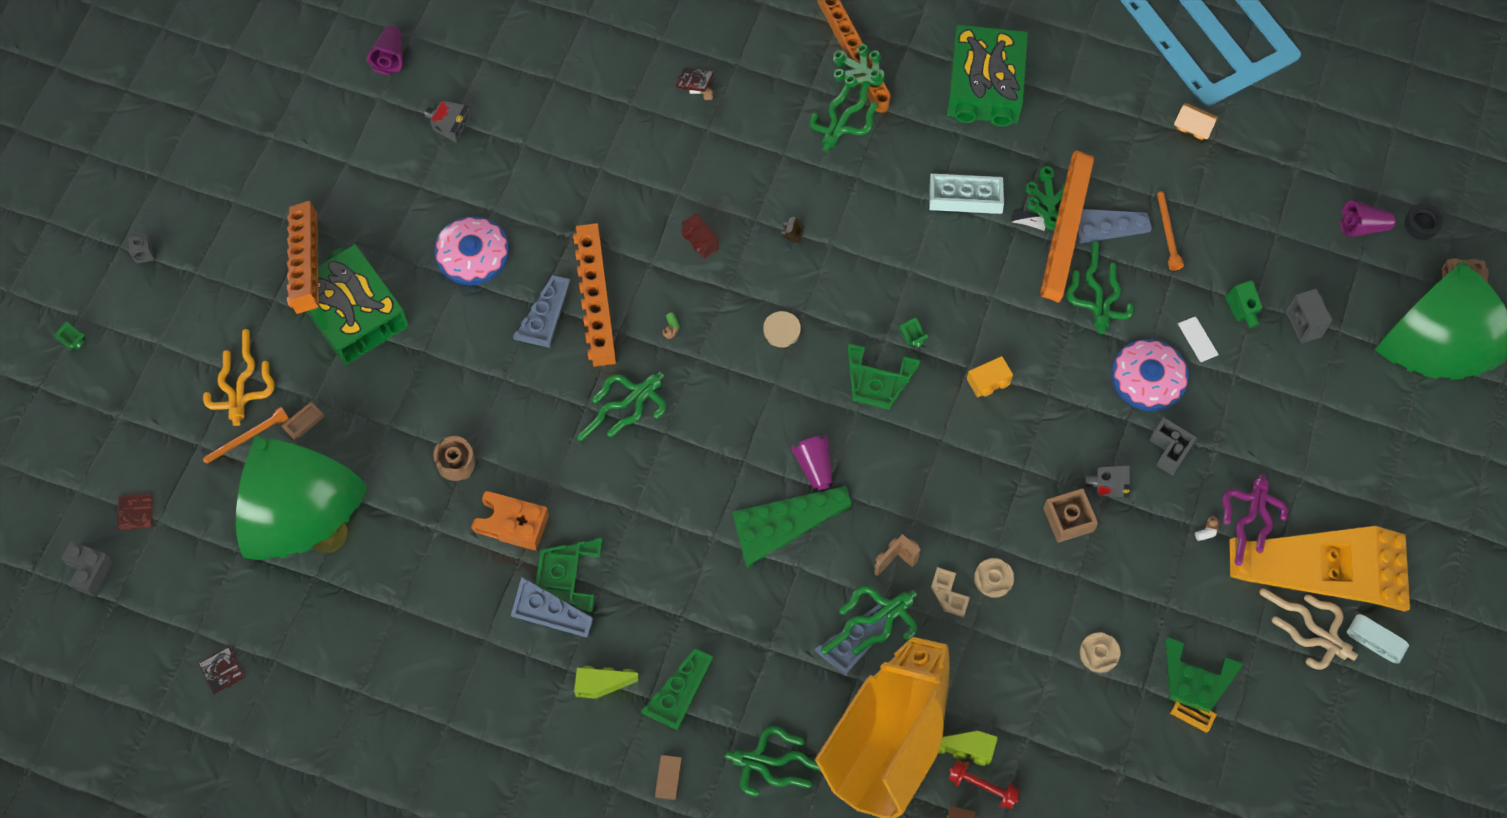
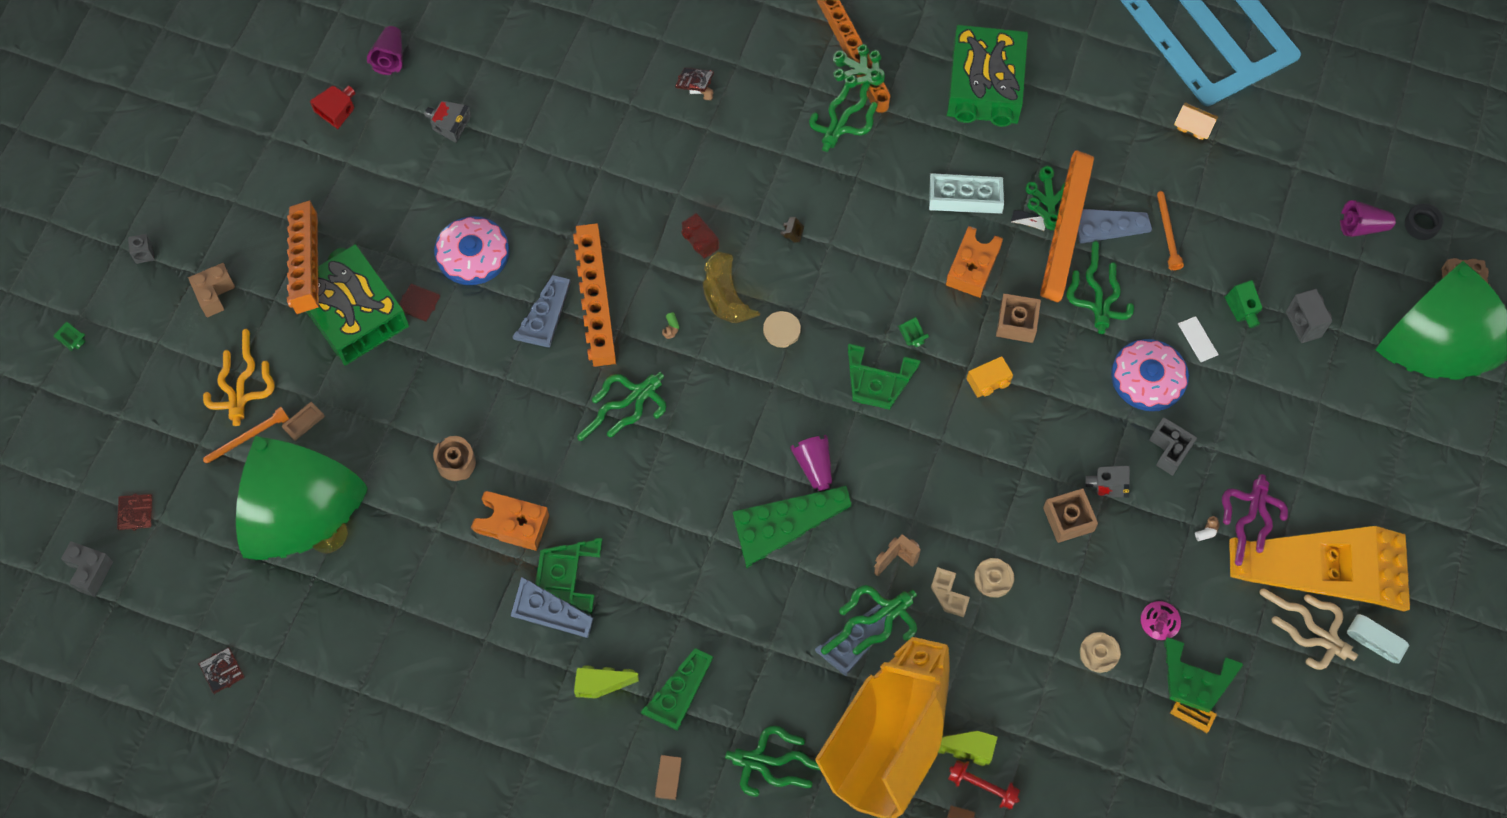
none -> medium nougat brick [188,263,235,317]
none -> red torso [310,86,355,130]
none -> clear red piece [399,284,440,322]
none -> clear yellow windscreen [703,252,761,323]
none -> orange brick [946,226,1003,298]
none -> medium nougat brick [996,294,1041,343]
none -> dark pink dish [1141,601,1181,640]

